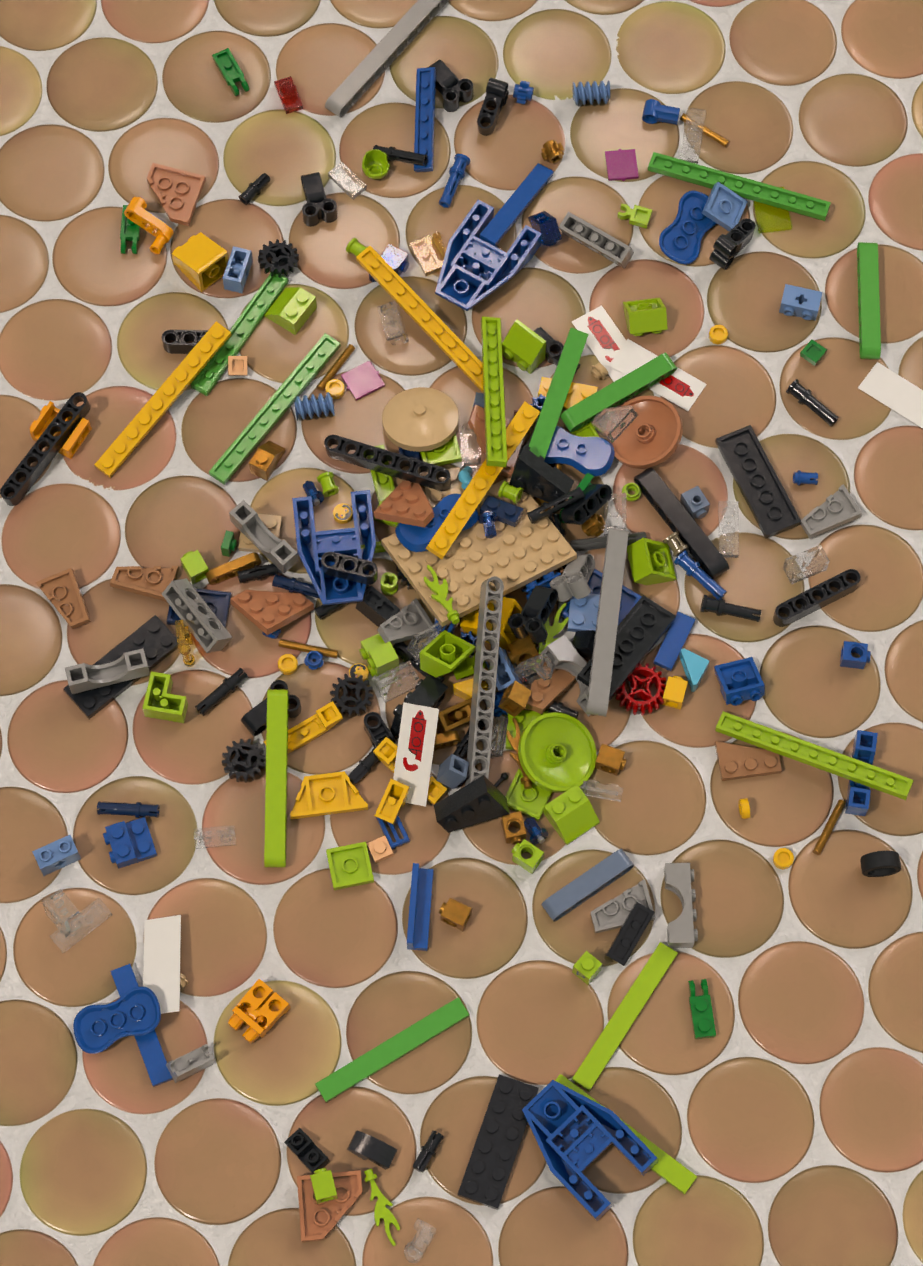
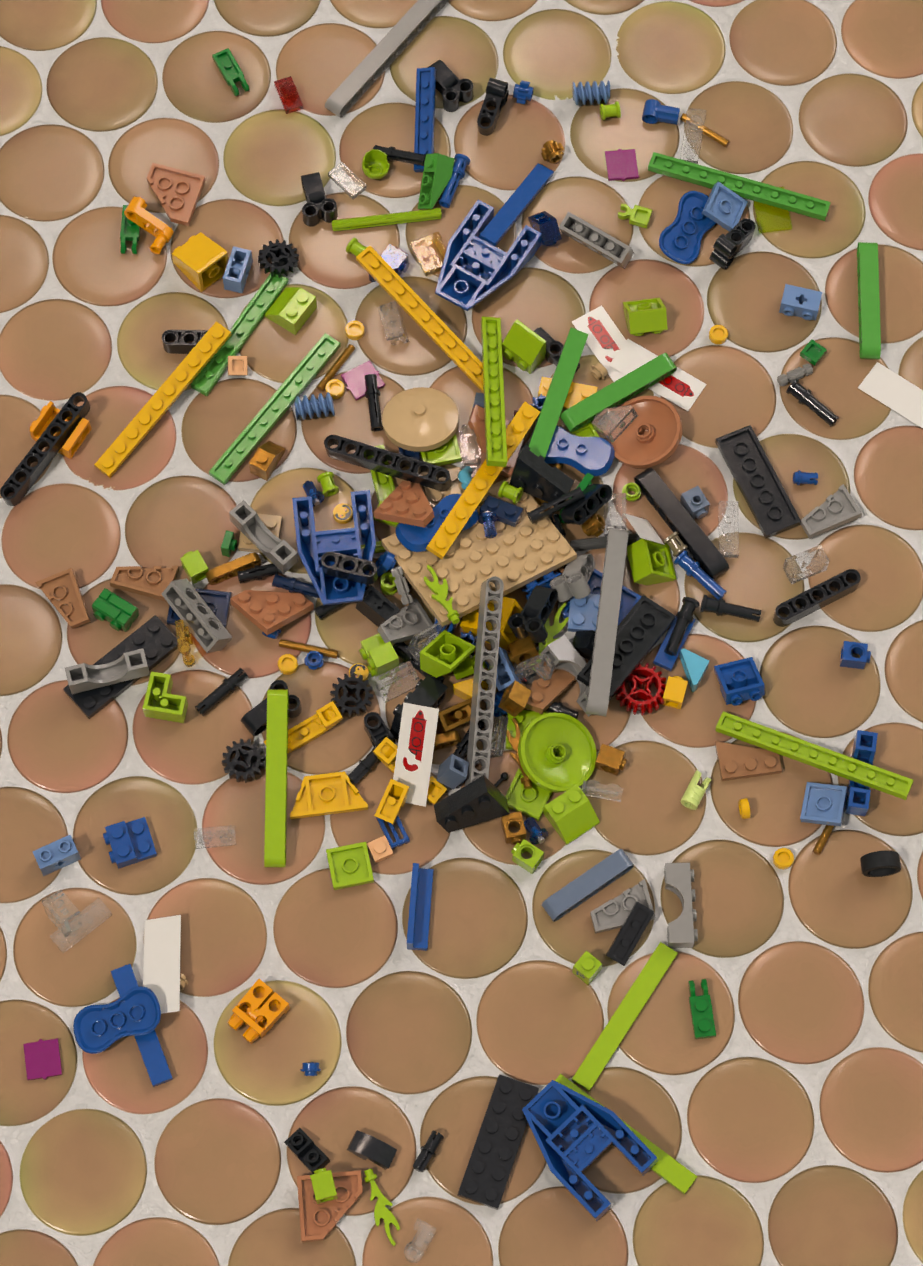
dark blue pin [97,801,160,818] -> none
light grey hinge [166,1044,215,1083] -> none
black axle [239,173,271,205] -> none
bright green tile [315,997,470,1103] -> none
pearl gold brick [439,898,472,932] -> none
none -> magenta piece [24,1038,62,1081]
none -> green brick [92,588,139,632]
none -> blue plate [300,1062,321,1076]
none -> lime axle [332,208,442,231]
none -> yellow tile [345,321,364,340]
none -> black pin [365,374,383,432]
none -> blue plate [372,551,396,577]
none -> light grey axle [391,566,413,605]
none -> bright green slope [418,153,454,209]
none -> lime bush [600,101,621,120]
none -> white sticker [623,513,665,545]
none -> black pin [664,597,700,656]
none -> yellowish green hinge [680,770,711,810]
none -> light grey axle [777,363,813,387]
none -> medium blue plate [800,782,848,827]

